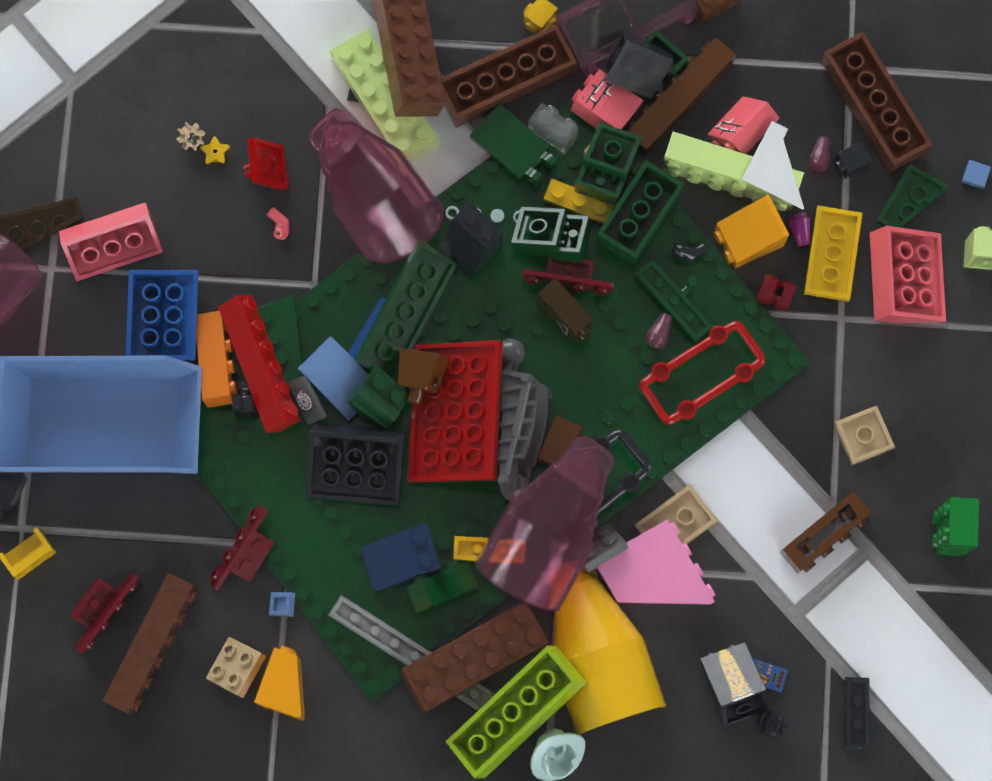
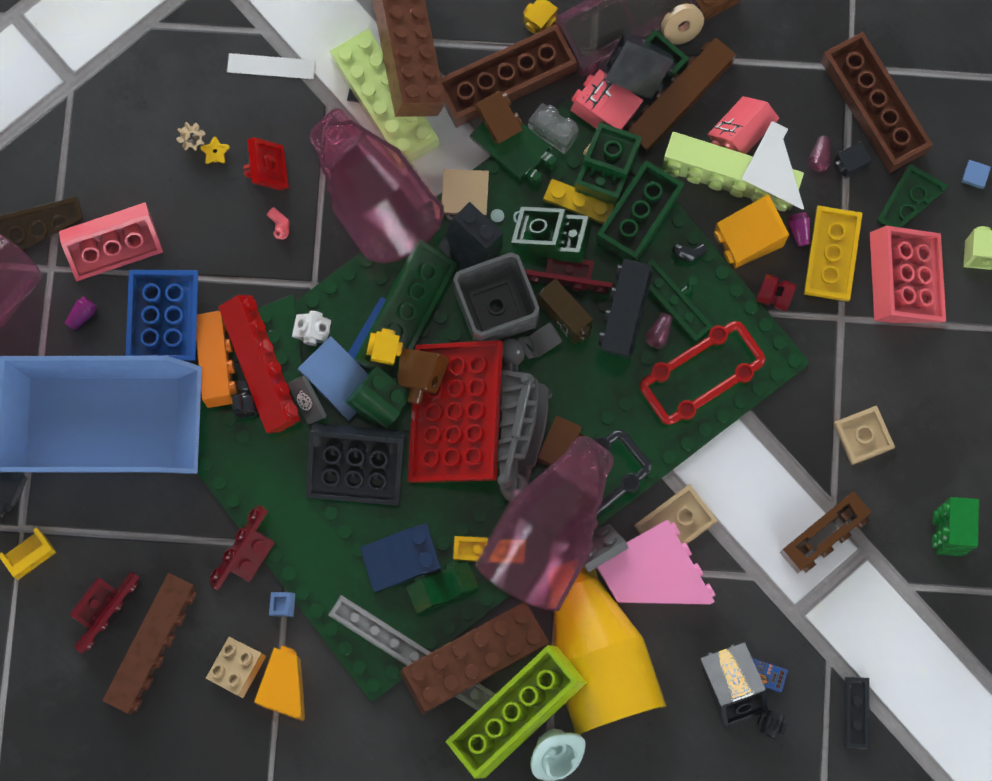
none -> magenta cone [65,296,97,331]
none -> white sticker [227,53,315,79]
none -> white brick [292,311,331,346]
none -> yellow brick [366,329,403,365]
none -> tan tile [441,169,489,217]
none -> dark grey plate [453,252,540,342]
none -> reddish brown brick [474,90,523,144]
none -> dark grey bracket [518,322,562,359]
none -> black brick [598,259,654,360]
none -> tan tile [661,3,704,45]

